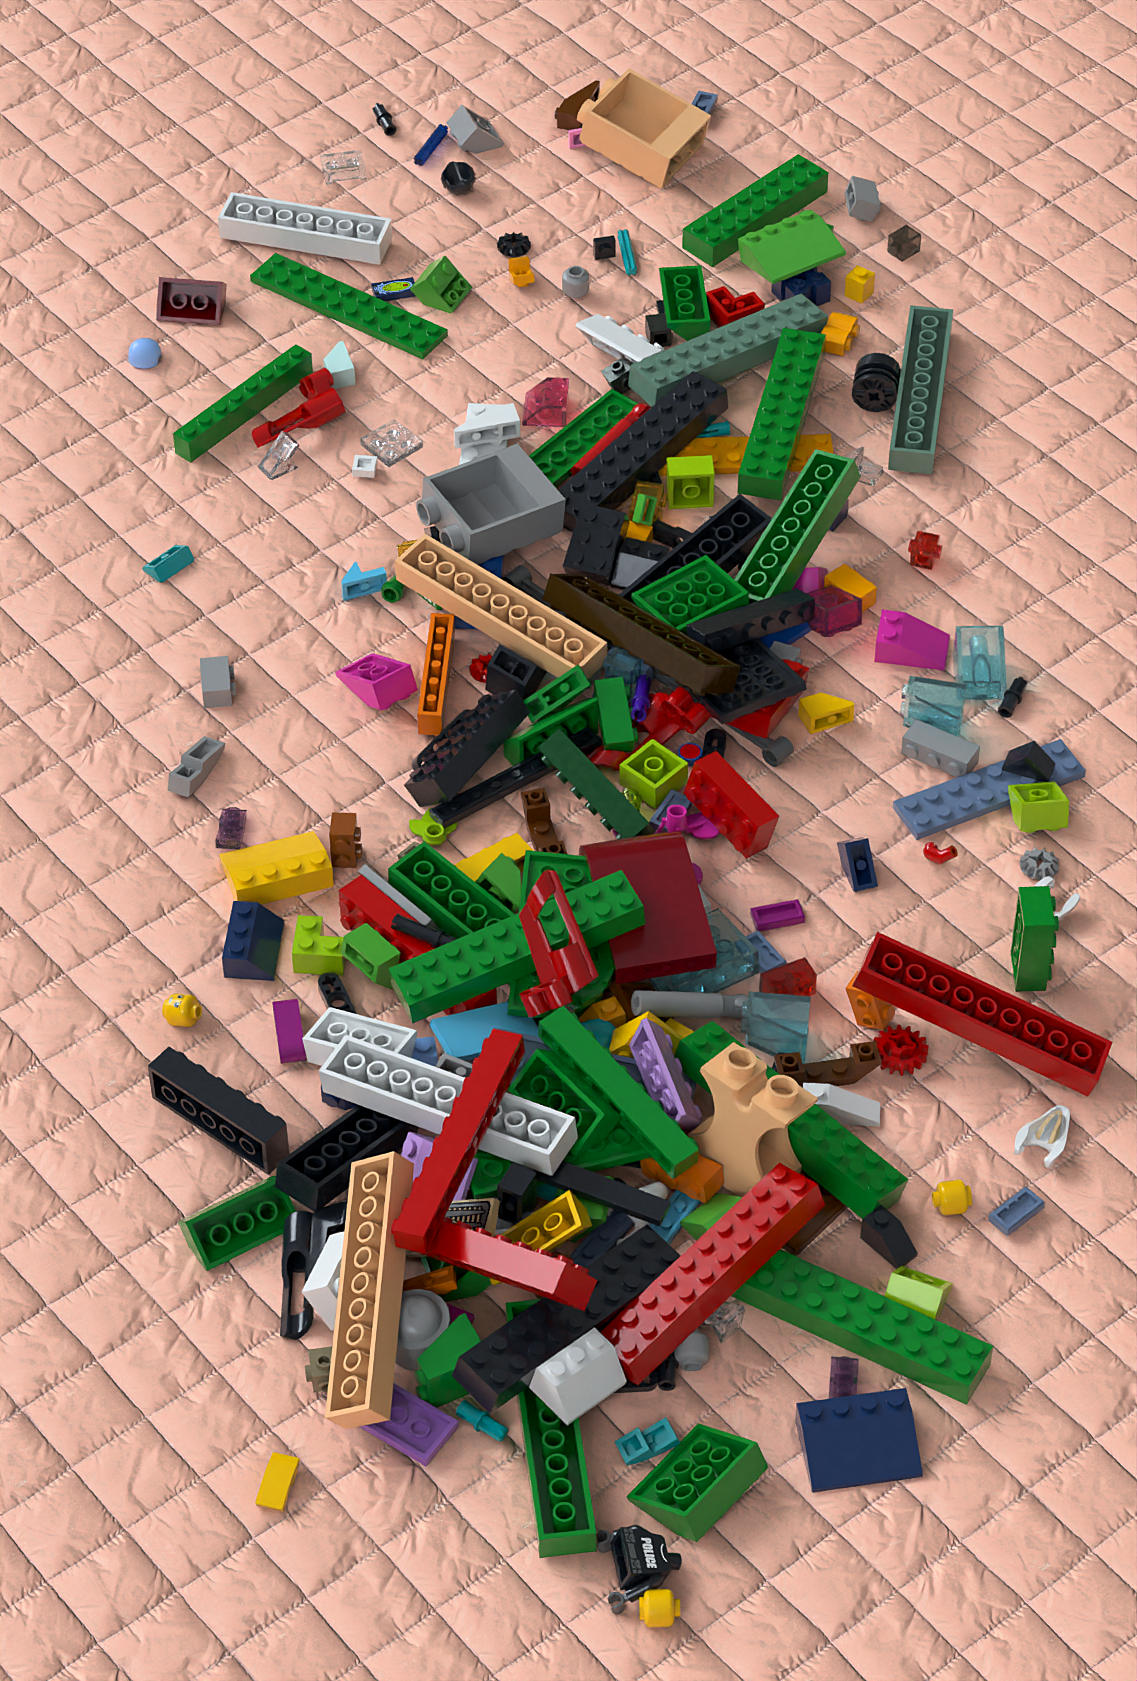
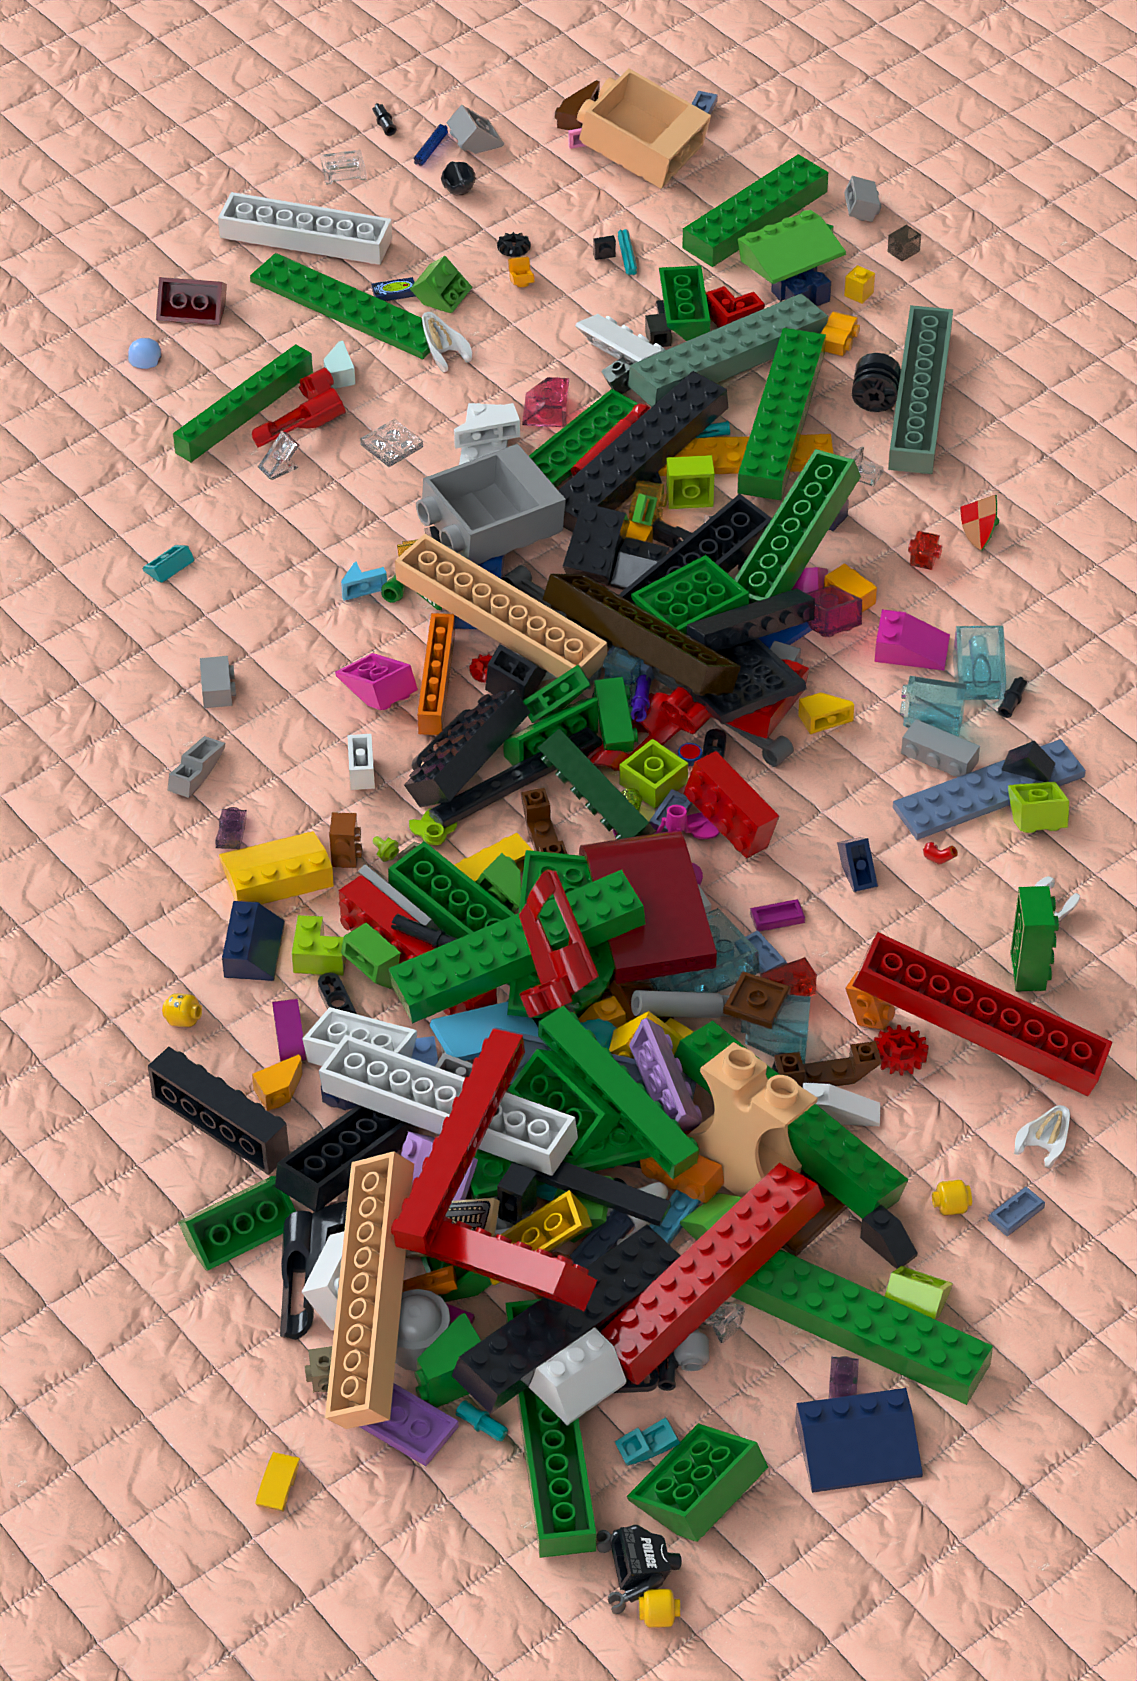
white plate [352,455,378,478] -> none
light grey head [562,266,589,298] -> none
light grey gear [1020,847,1059,880] -> none
none -> light orange slope [252,1055,303,1111]
none -> white brick [347,734,375,790]
none -> lime plate [373,836,399,862]
none -> white animal [422,312,472,373]
none -> reddish brown tile [723,971,791,1029]
none -> shield [960,495,1000,551]

